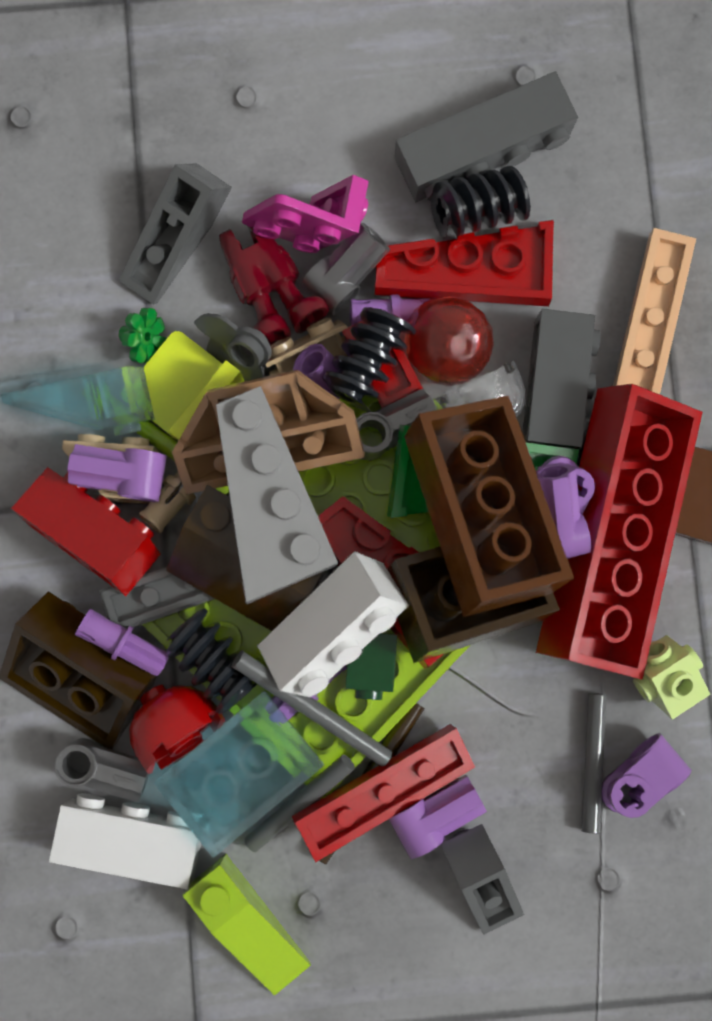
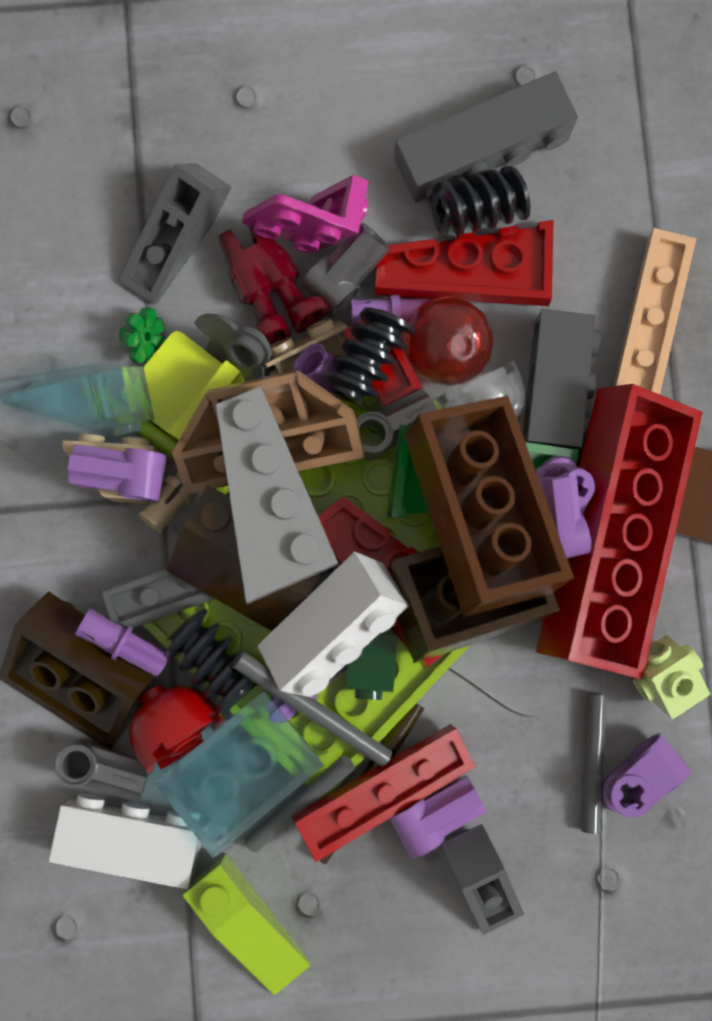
red brick [11,467,161,597] -> none

